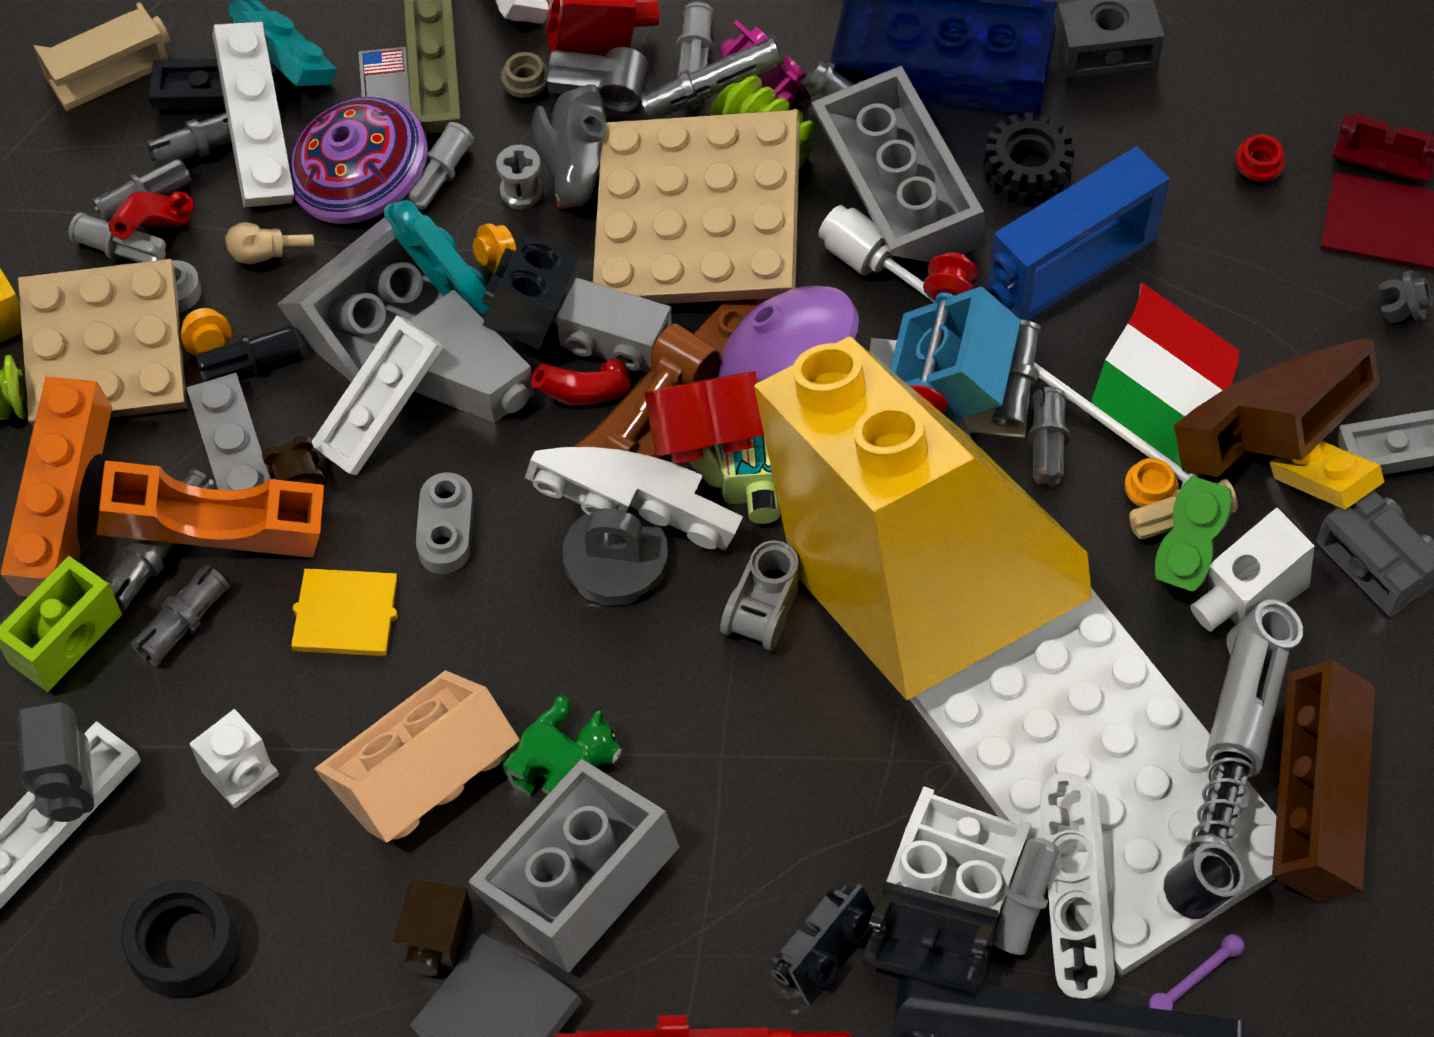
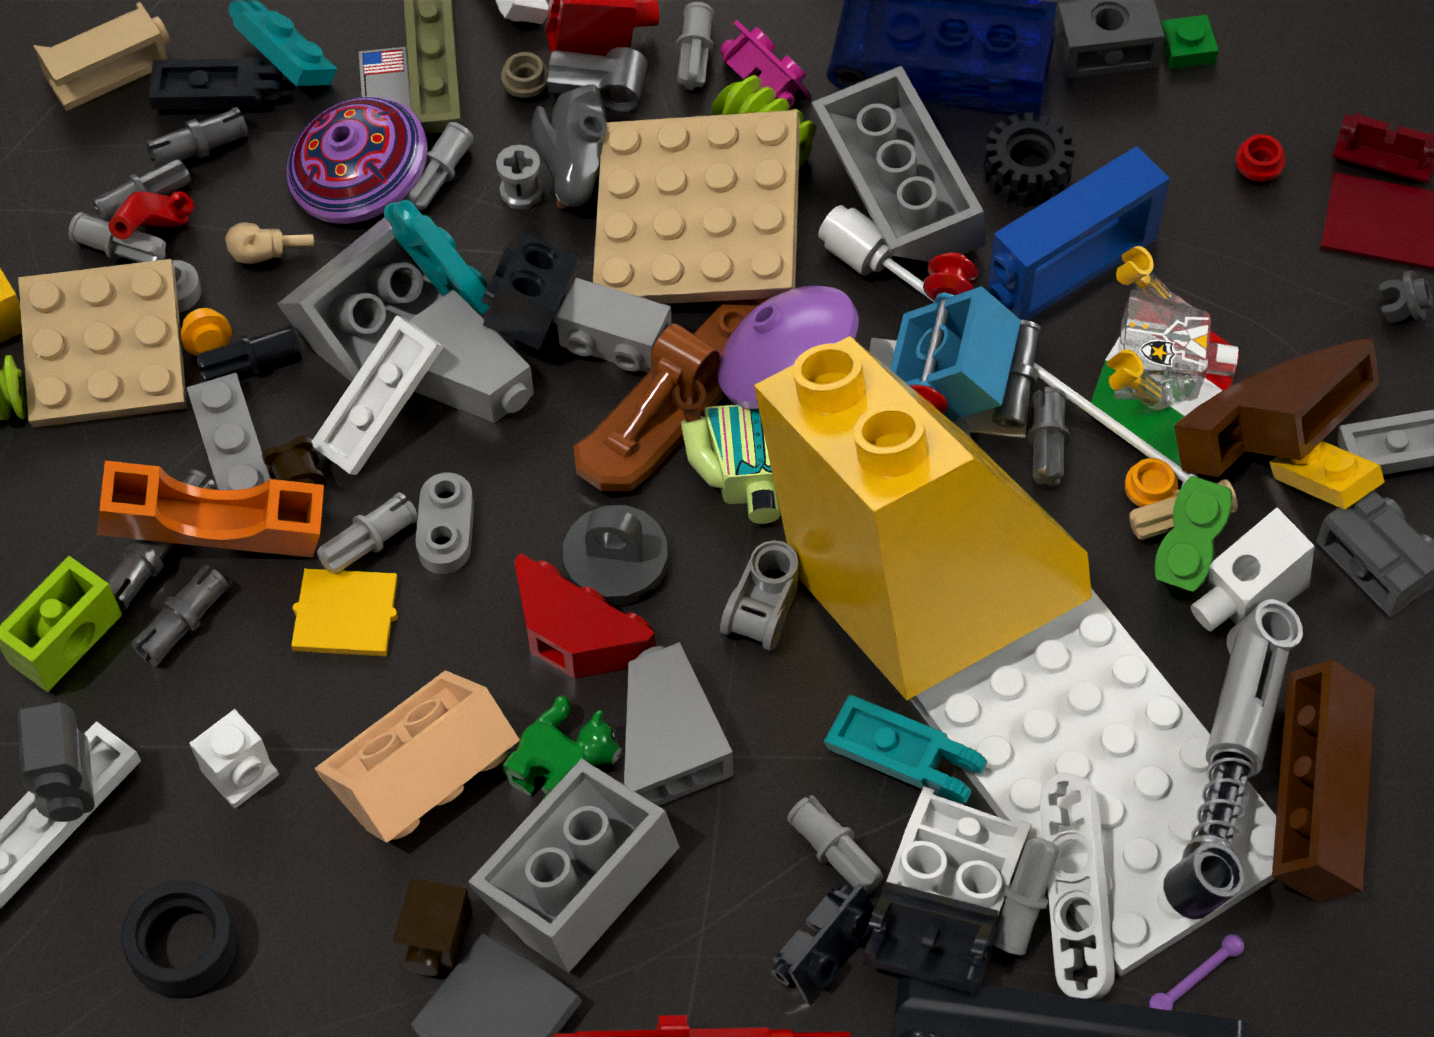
orange arch [0,376,112,597] -> none
white plate [213,22,294,207] -> none
light orange plate [473,223,516,273] -> none
white slope [525,447,743,551] -> none
red arm [531,359,631,406] -> none
flat silver pin [640,35,785,120] -> none
red brick [644,371,764,463] -> none
flat silver pin [803,61,854,98] -> none
none -> light grey axle [317,492,418,573]
none -> red slope [514,553,656,679]
none -> light grey slope [624,642,733,806]
none -> light grey axle [787,795,883,894]
none -> teal hinge [824,695,987,804]
none -> clear torso [1107,246,1238,411]
none -> green plate [1161,15,1219,69]

